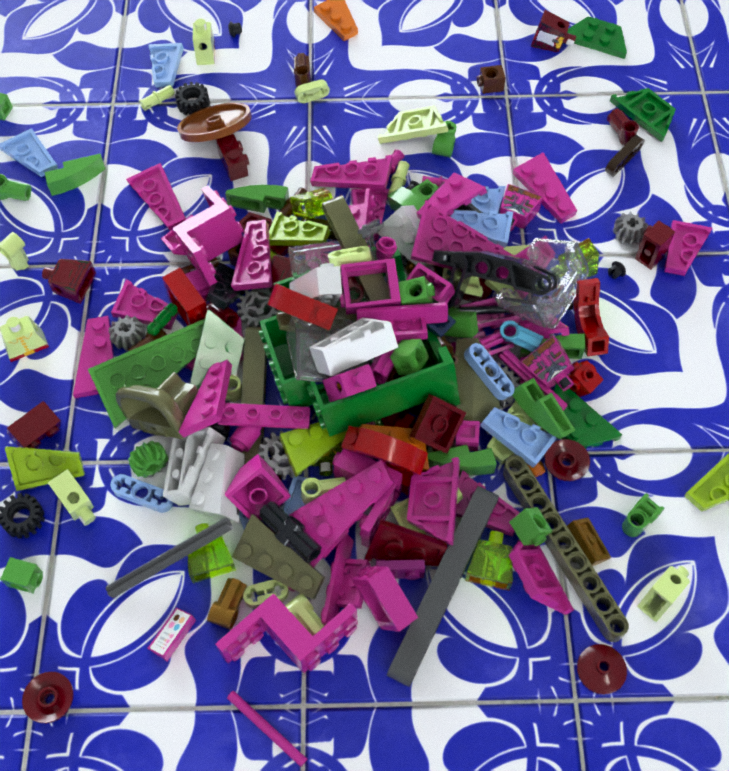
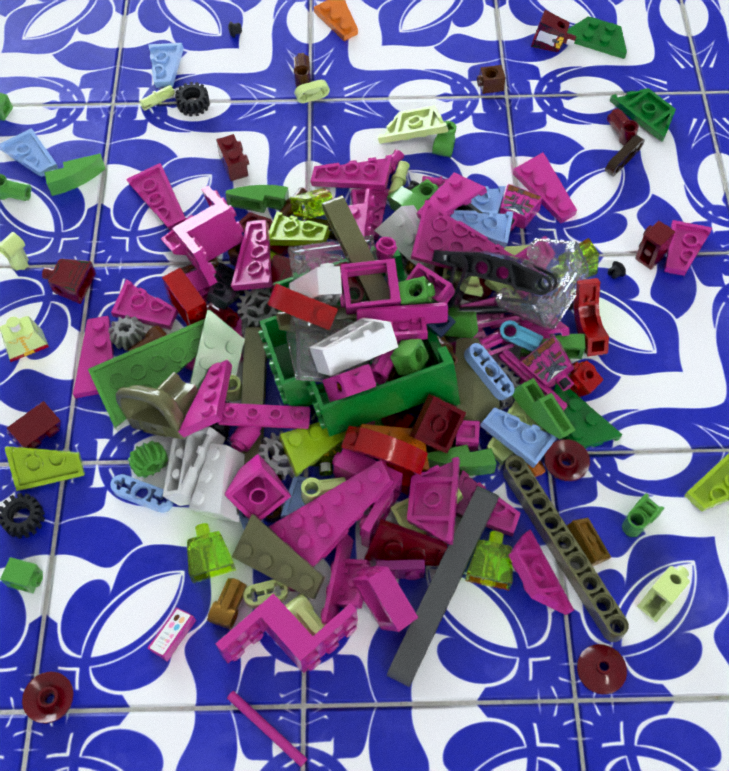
yellowish green torso [48,469,96,526] -> none
dark grey axle [106,518,233,598] -> none
green axle [147,303,178,336] -> none
dark orange dish [177,102,252,142] -> none
yellowish green torso [193,18,215,65] -> none
black piece [259,501,322,563] -> none
yellowish green beam [328,246,372,268] -> none
dark grey axle [358,219,384,239] -> none
bright green brick [509,507,552,546] -> none
light grey gear [613,211,648,246] -> none

